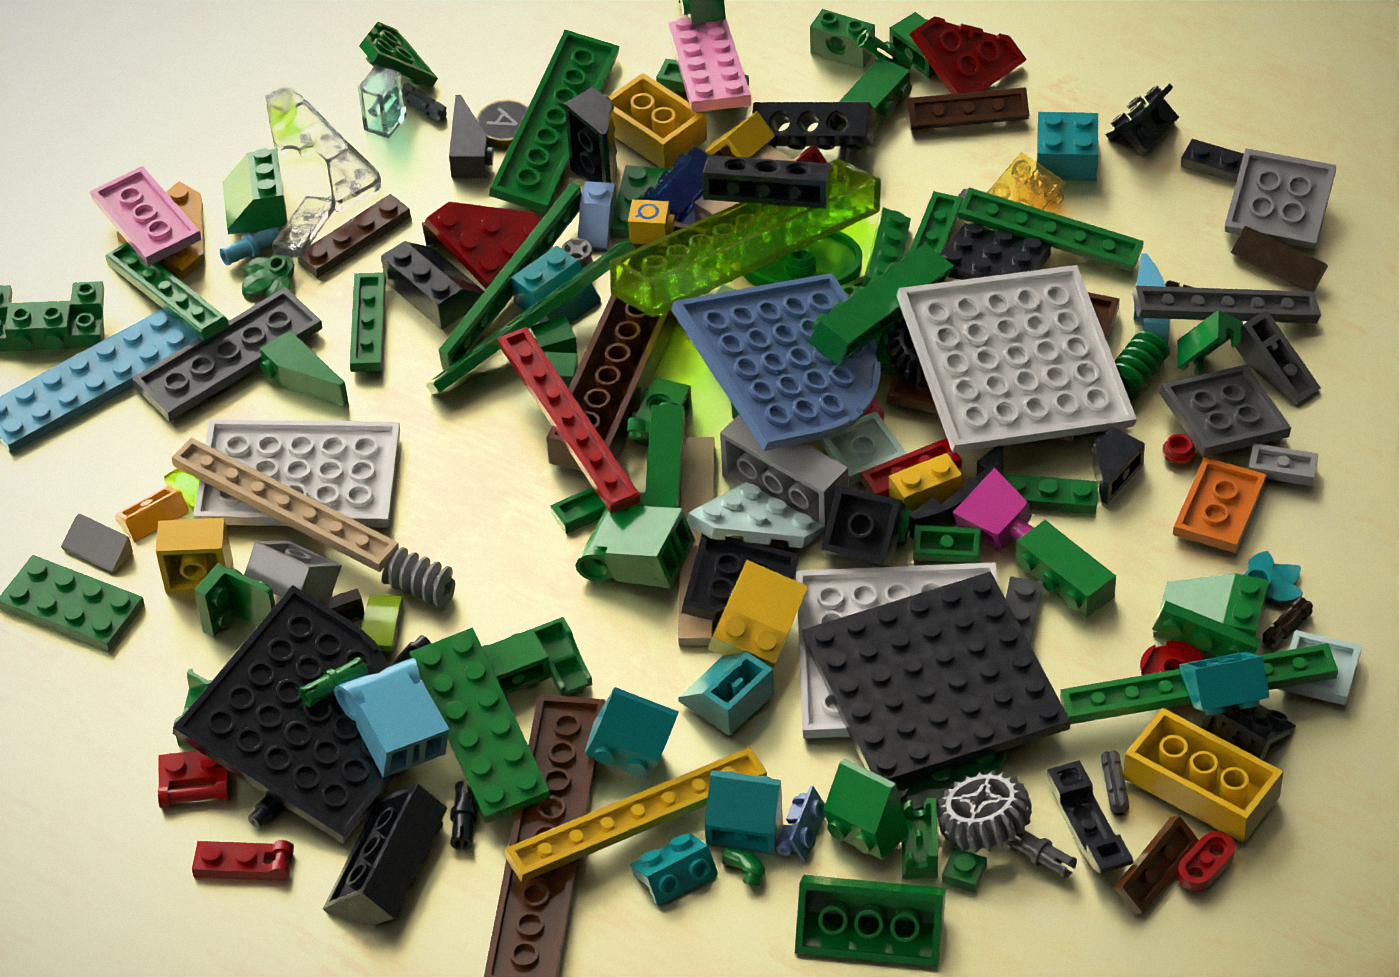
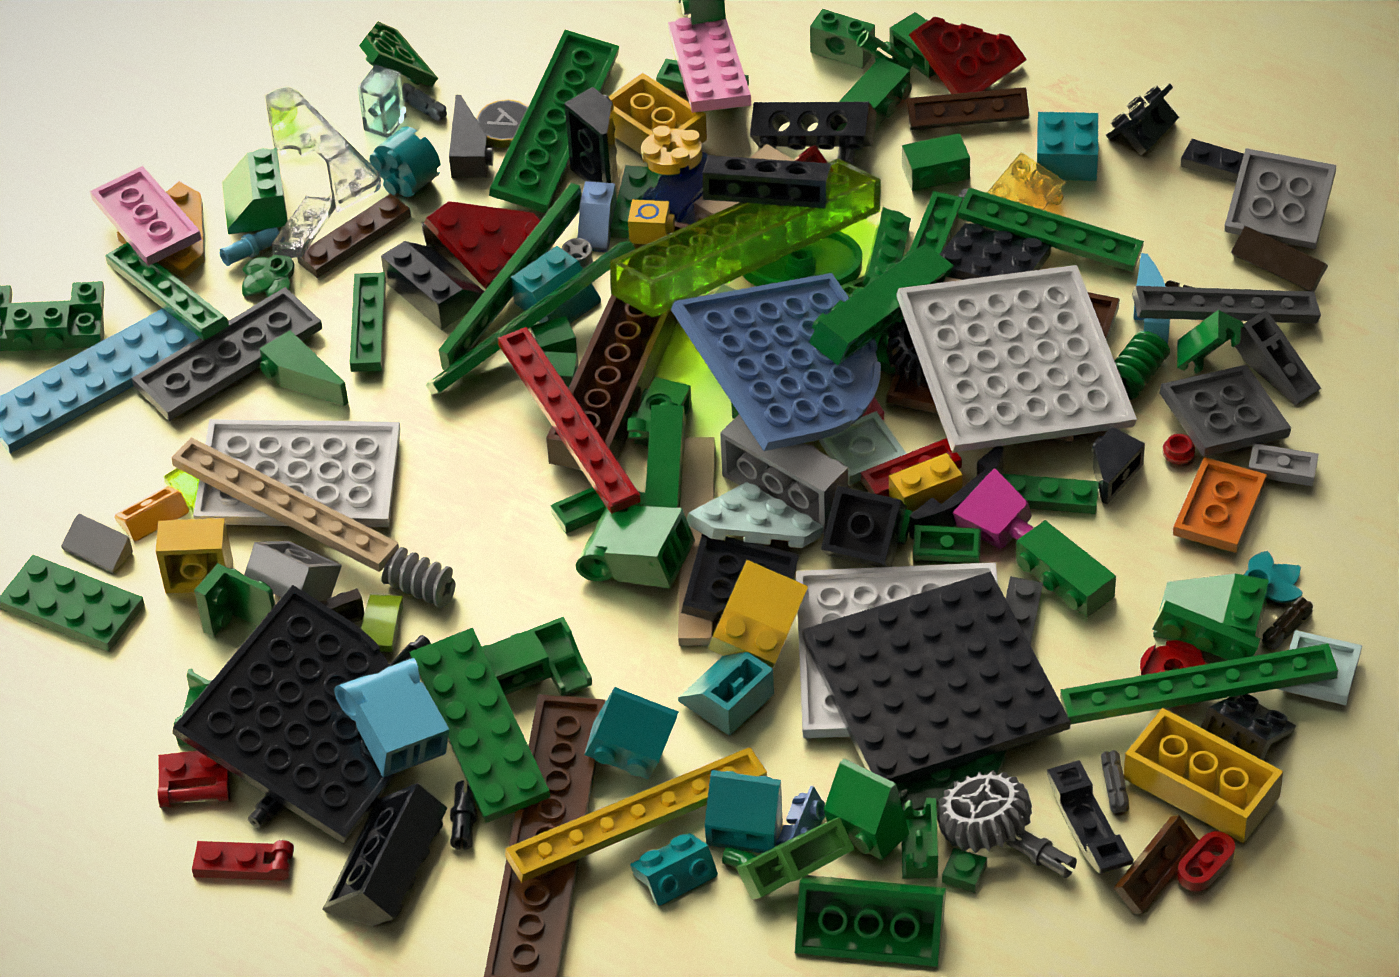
green pin [299,657,368,707] -> none
yellow slope [704,111,775,158] -> none
teal slope [1179,652,1270,715] -> none
none -> teal brick [369,126,441,197]
none -> yellow plate [641,126,702,175]
none -> bright green slope [736,817,855,899]
none -> green brick [902,133,970,191]

